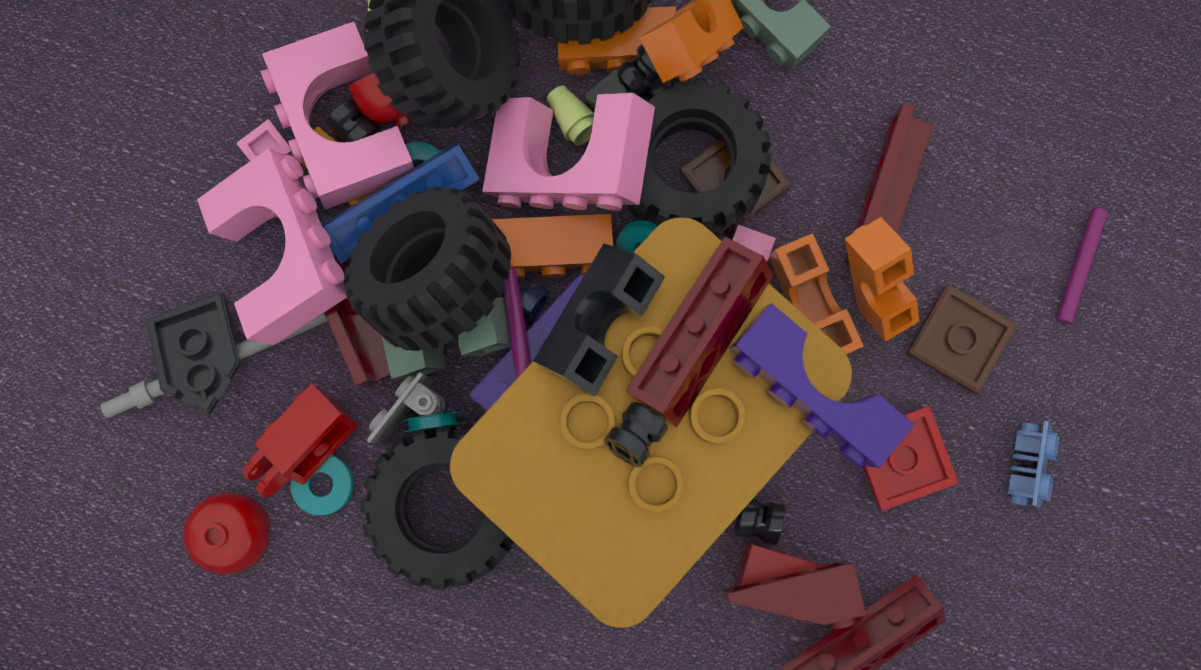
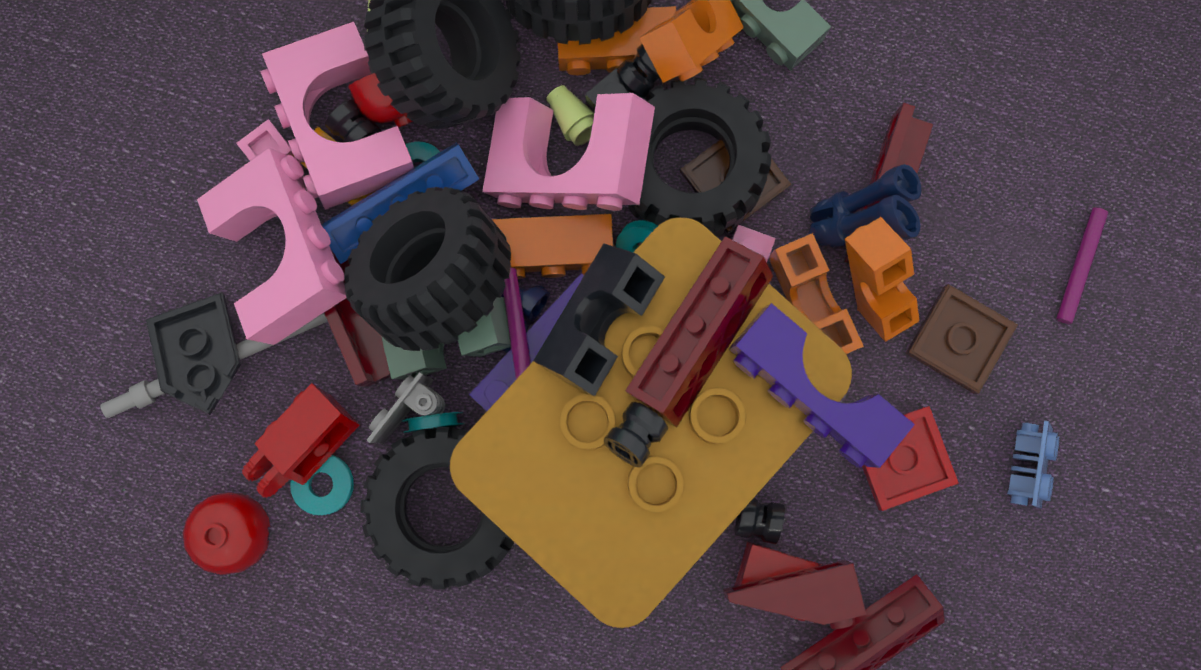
none -> dark blue piece [809,164,922,248]

